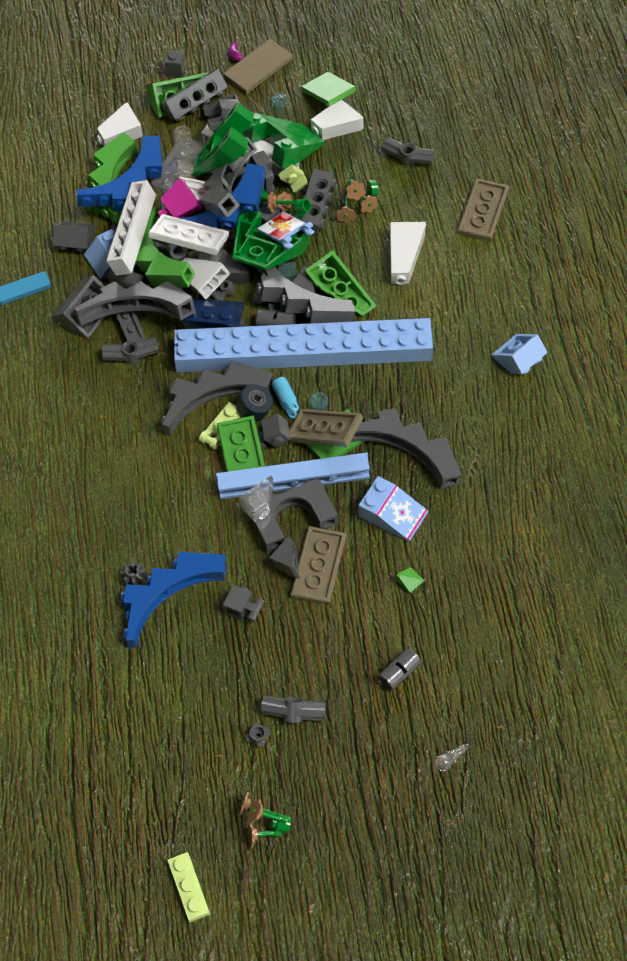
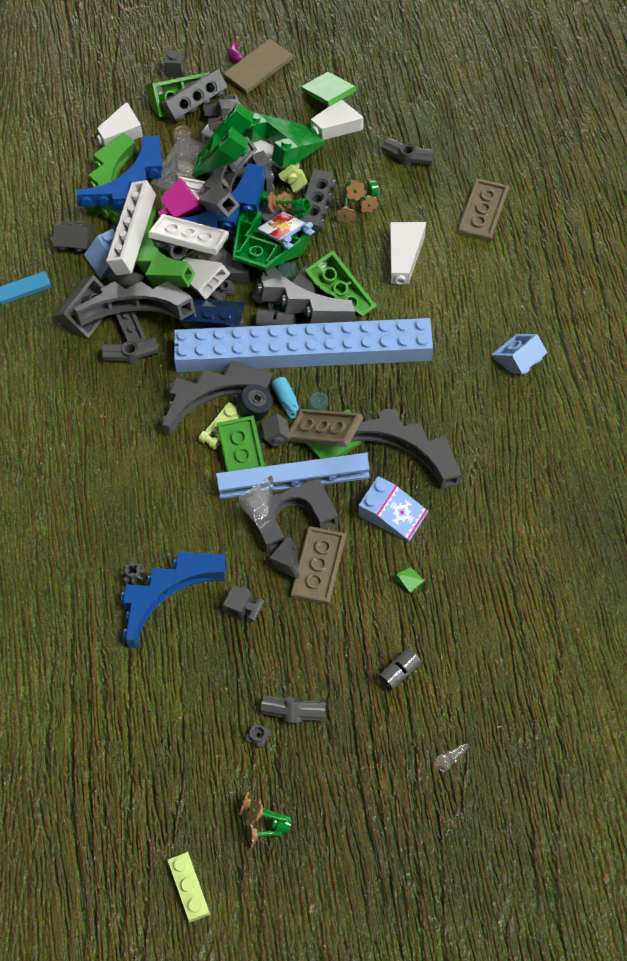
clear light blue bush [272,93,287,110] -> none

